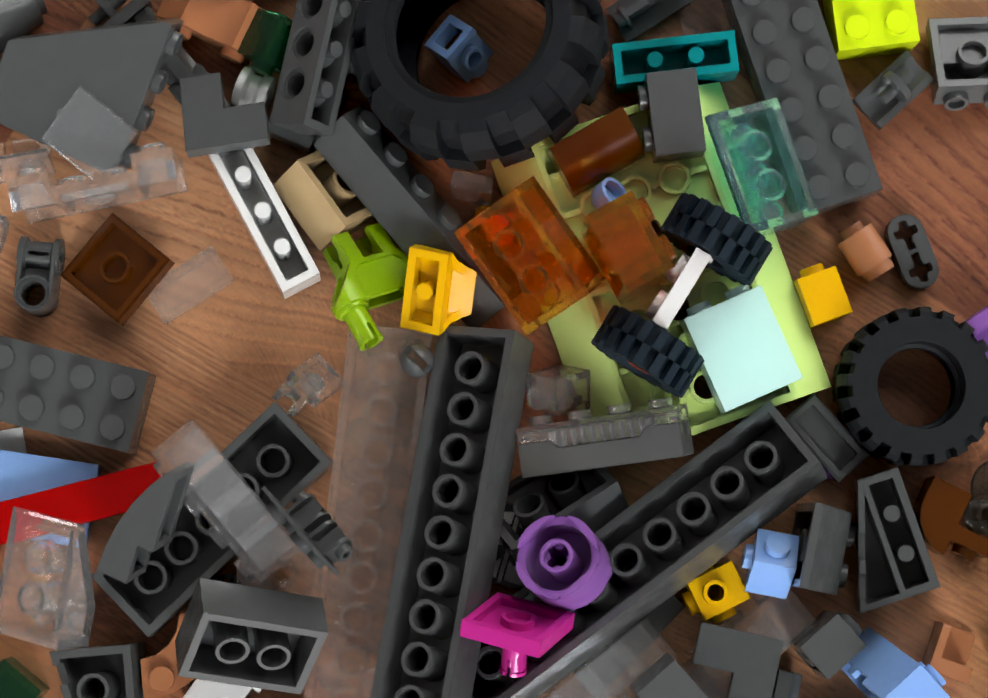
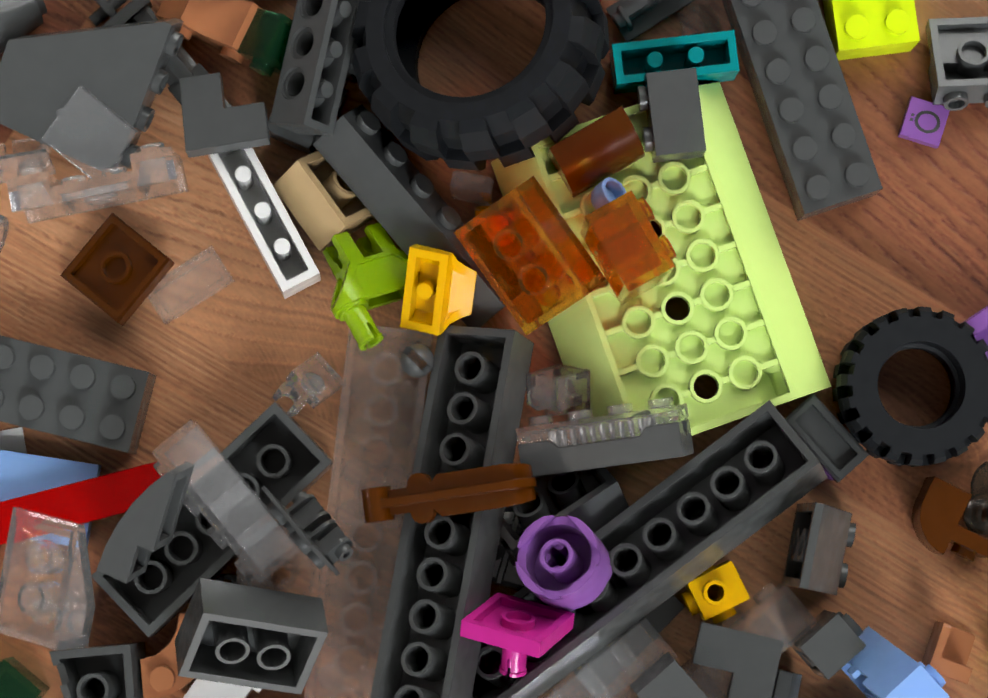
dark grey piece [14,236,65,317] -> none
white wheel [231,66,277,108] -> none
light blue brick [424,14,494,83] -> none
black plate [591,193,773,398] -> none
light aqua brick [680,284,803,414] -> none
clear light blue slope [705,98,819,236] -> none
light blue brick [741,528,799,599] -> none
yellow brick [793,263,853,329] -> none
nougat brick [837,220,895,283] -> none
dark grey hips [852,50,935,131] -> none
dark grey wedge [854,467,940,614] -> none
dark grey beam [884,214,939,291] -> none
none -> reddish brown piece [361,463,537,524]
none -> medium lavender tile [897,96,950,149]

